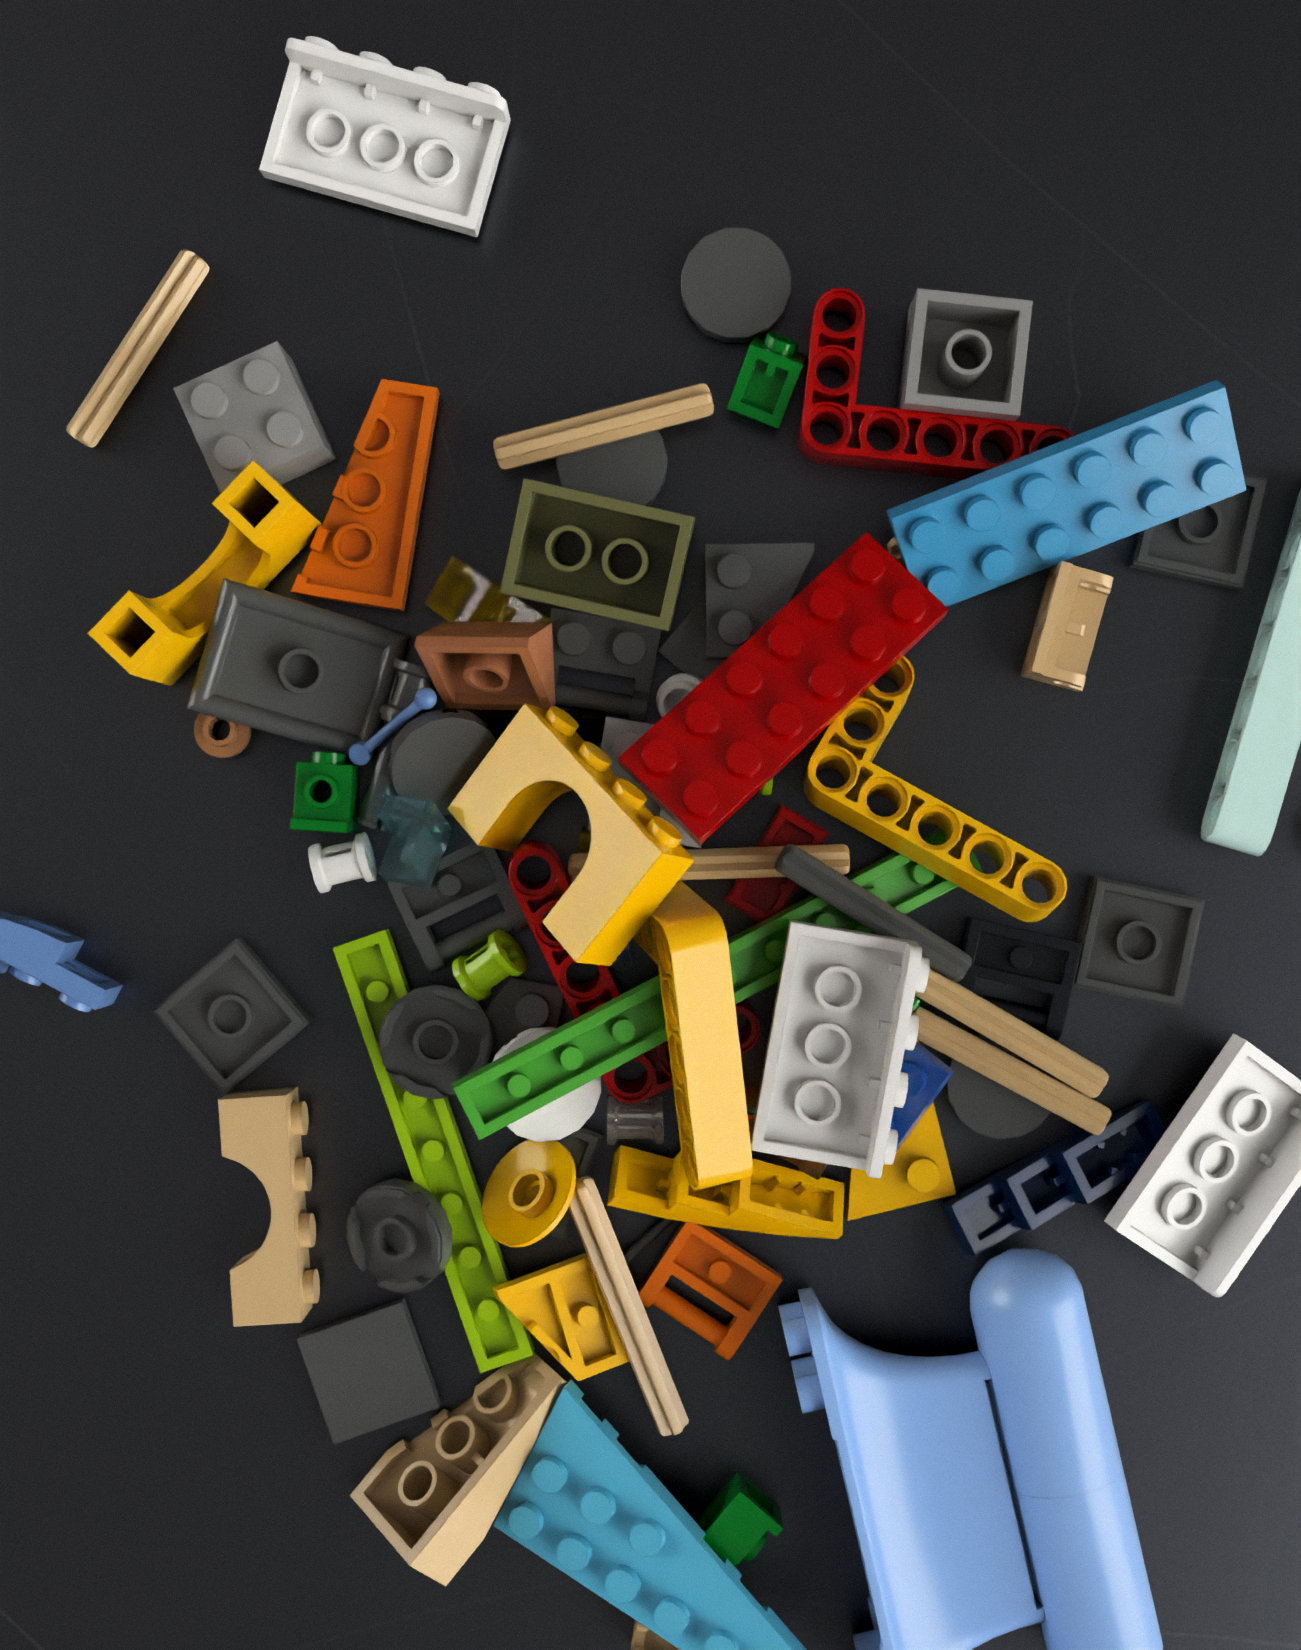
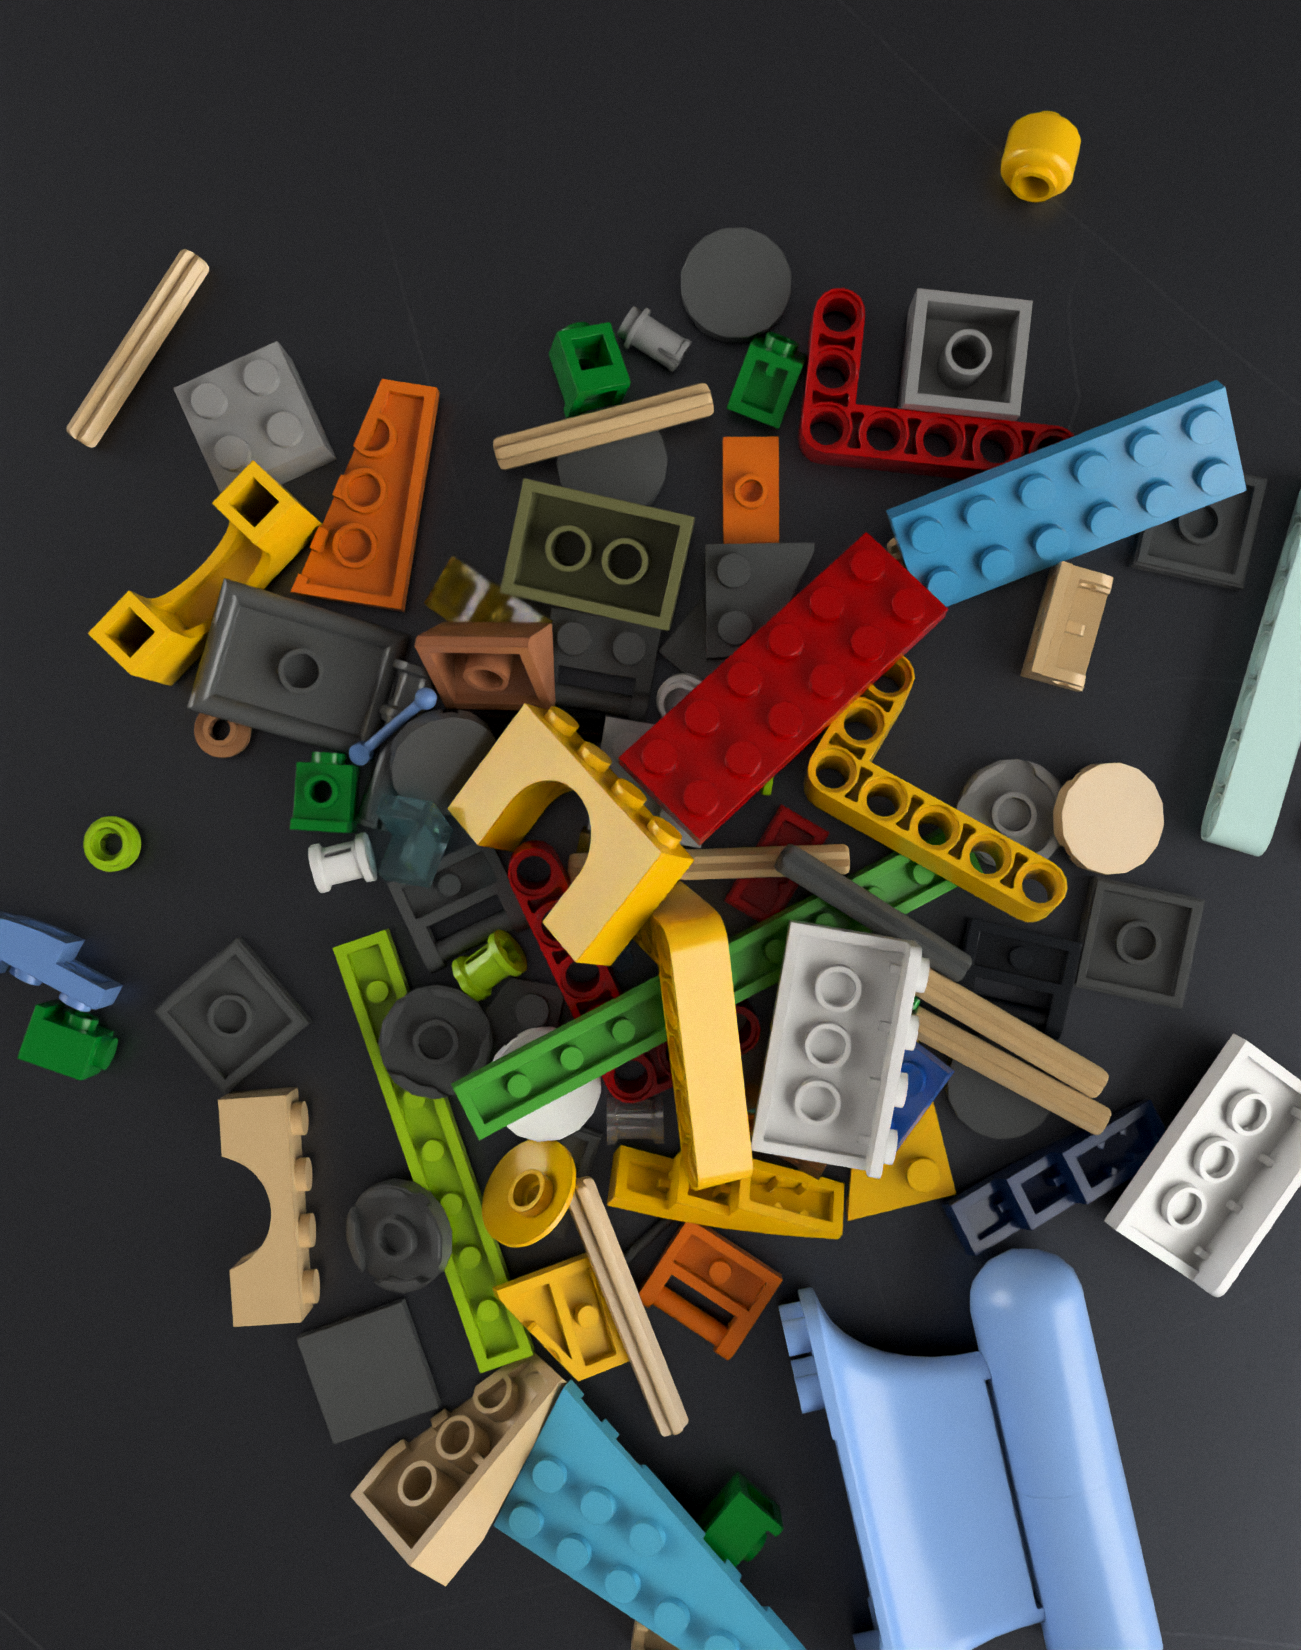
white bracket [259,36,511,237] -> none
none -> green brick [17,999,118,1081]
none -> lime plate [83,816,141,872]
none -> green brick [549,322,631,418]
none -> light grey pin [617,306,692,373]
none -> orange plate [722,436,779,544]
none -> light grey tile [955,759,1062,867]
none -> yellow head [1000,111,1081,203]
none -> tan tile [1053,762,1164,875]

